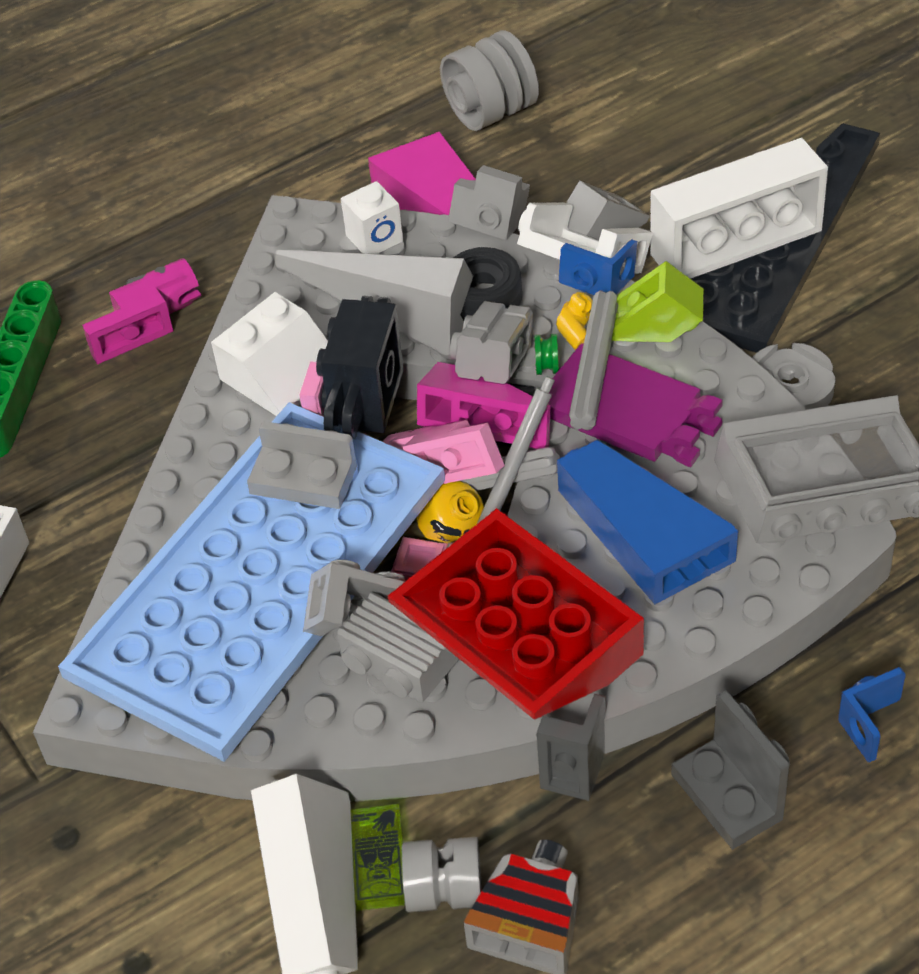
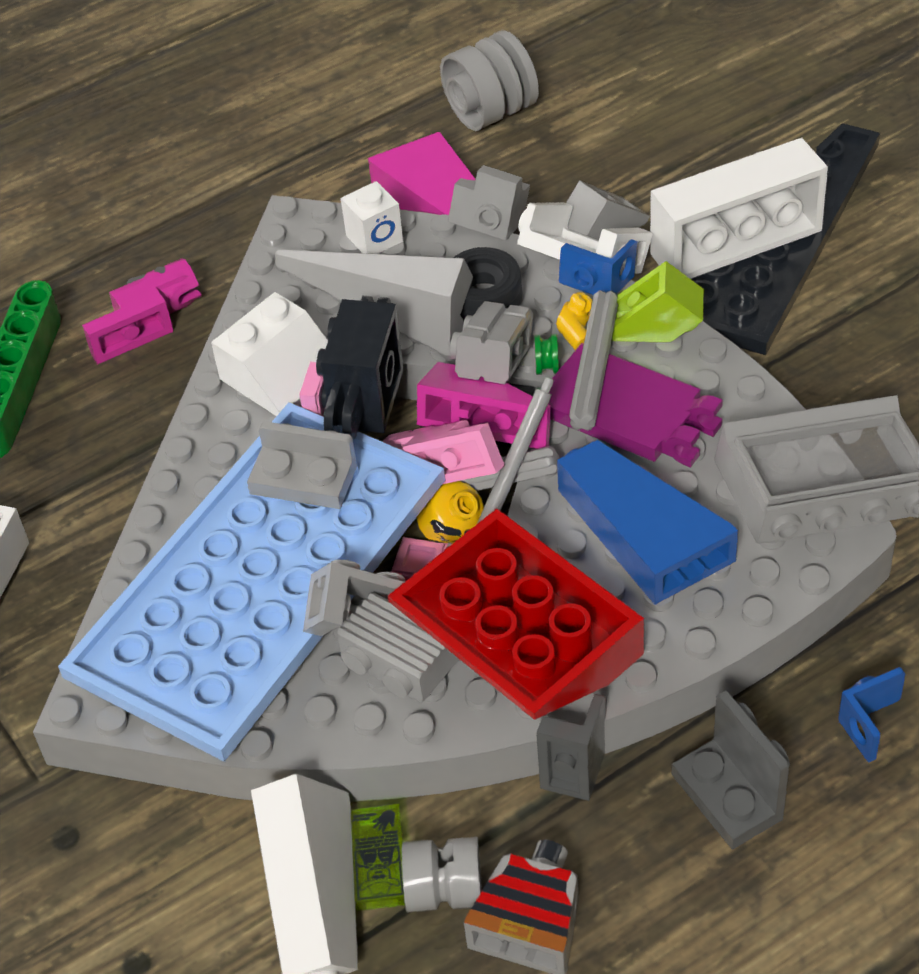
light grey plate [752,343,835,409] -> none

